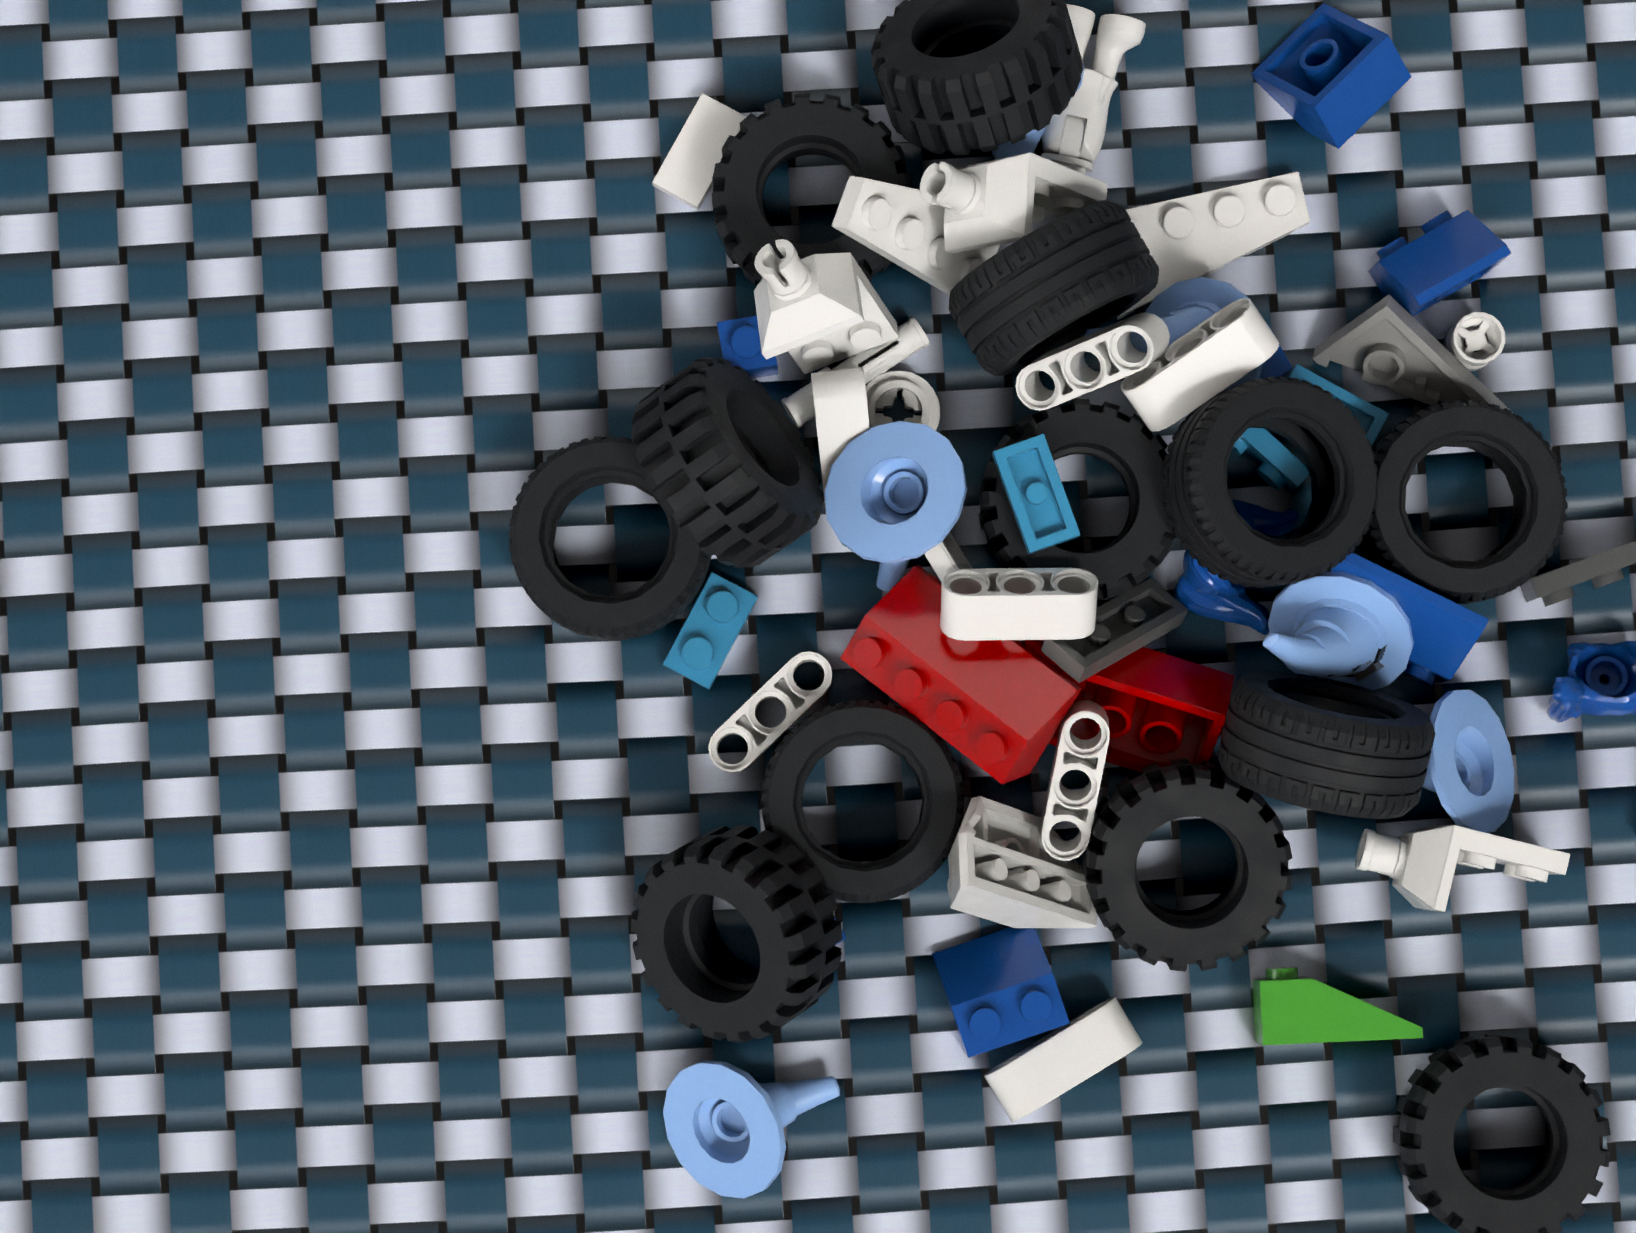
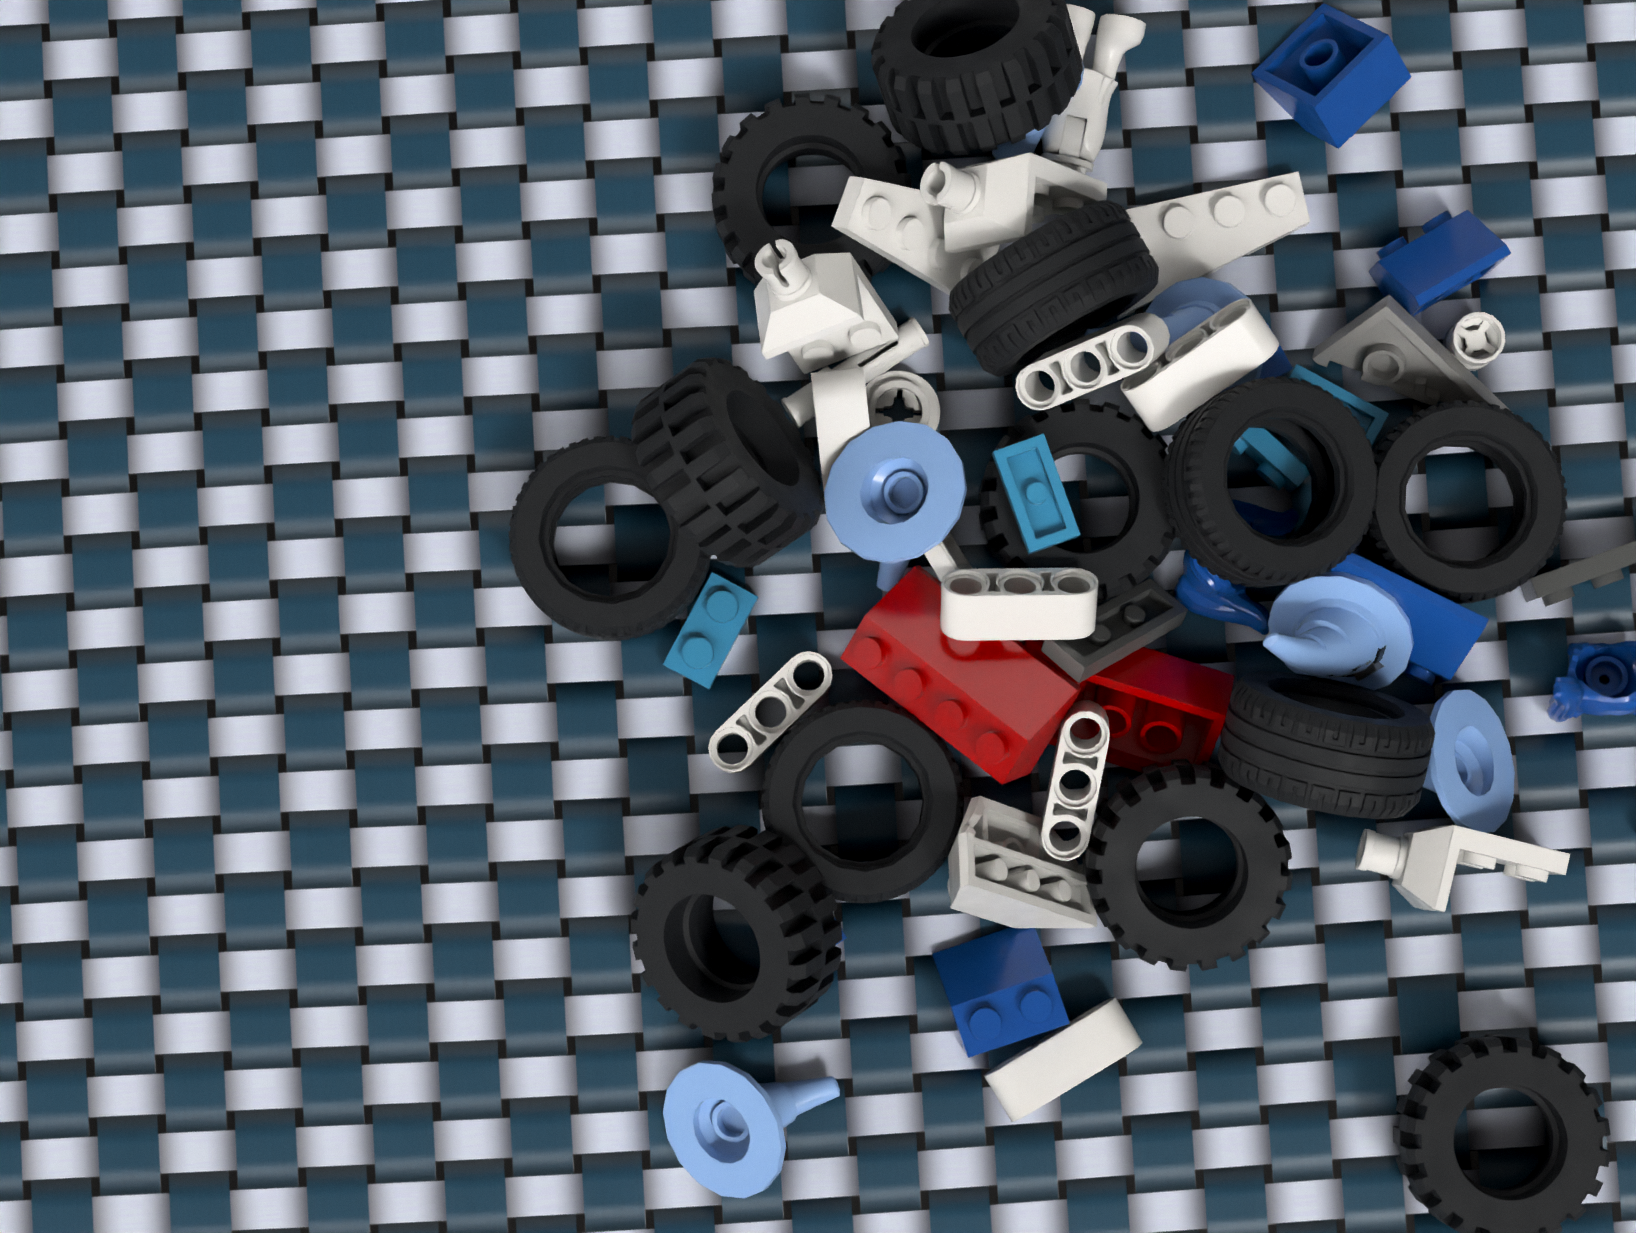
white tile [652,93,746,210] -> none
blue brick [717,315,778,379] -> none
bright green slope [1252,967,1423,1045] -> none

